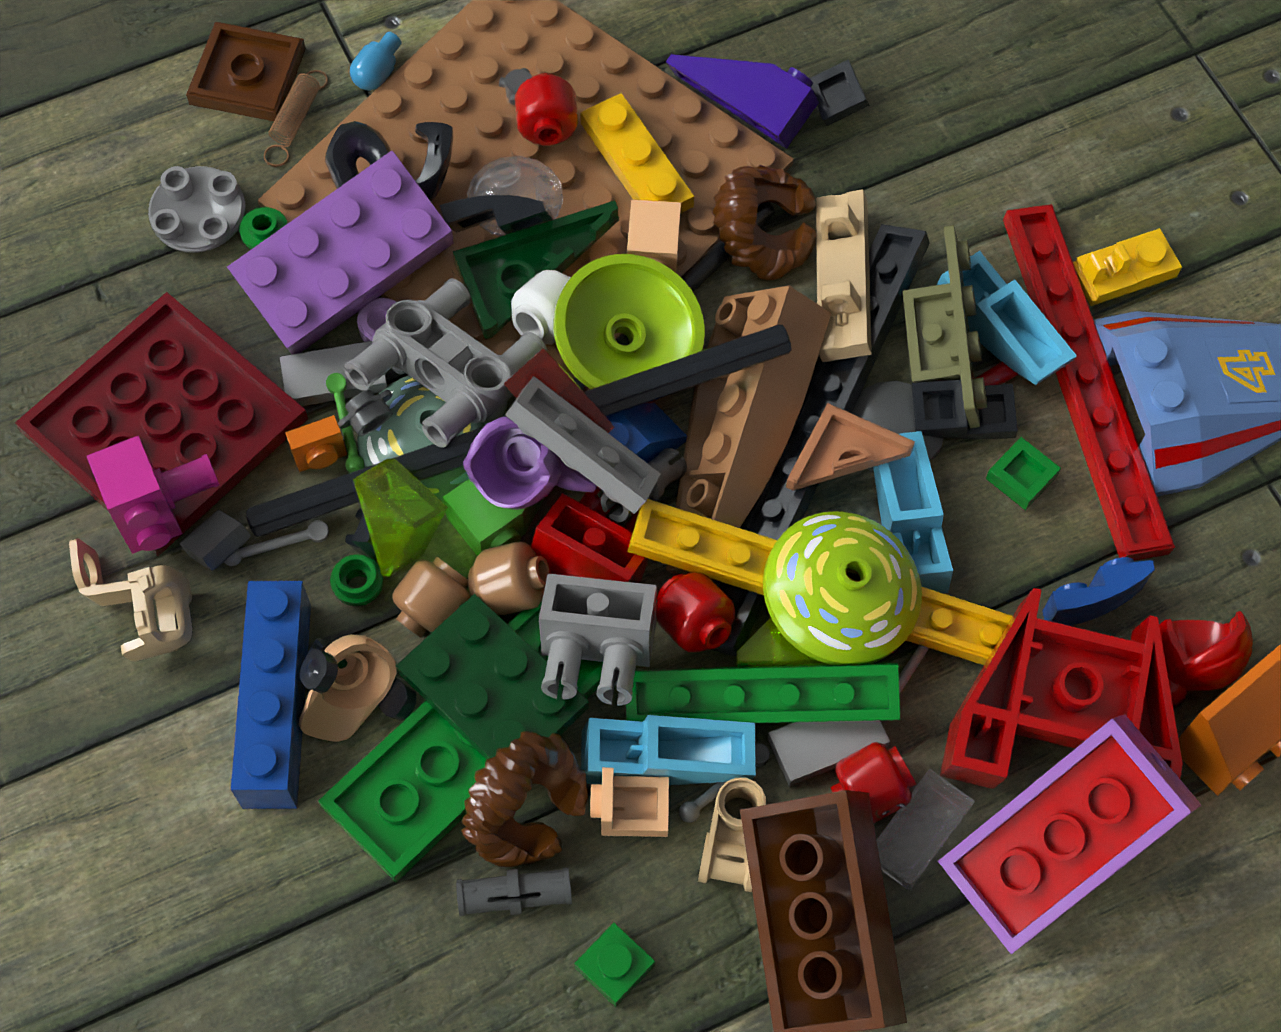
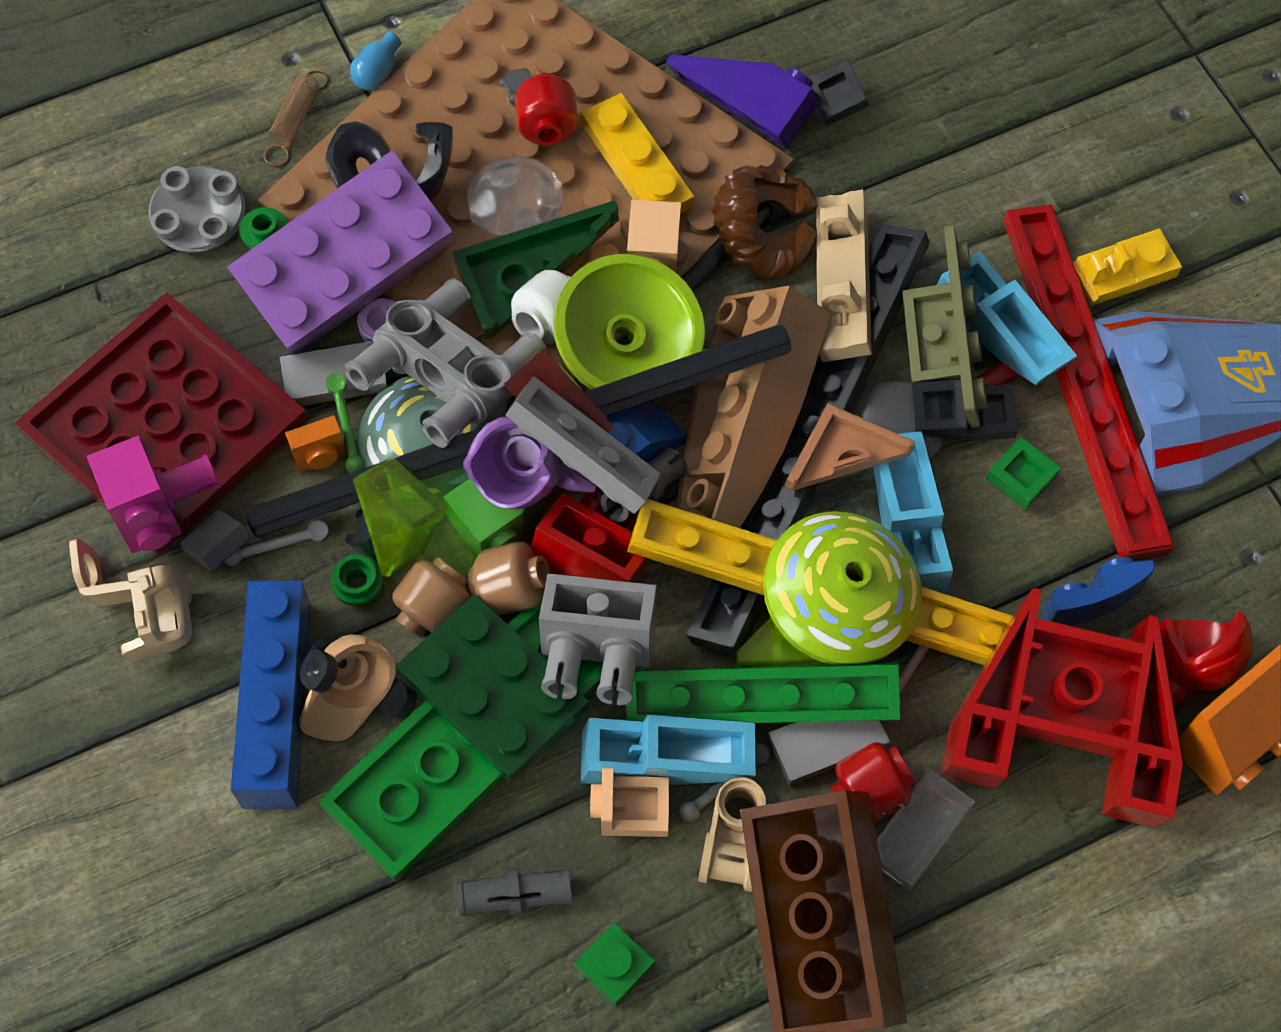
reddish brown tile [186,21,306,122] -> none
dark grey plate [338,390,393,436] -> none
black slope [440,195,554,234] -> none
reddish brown piece [461,731,588,867] -> none
red head [656,572,735,652] -> none
red brick [938,715,1201,954] -> none

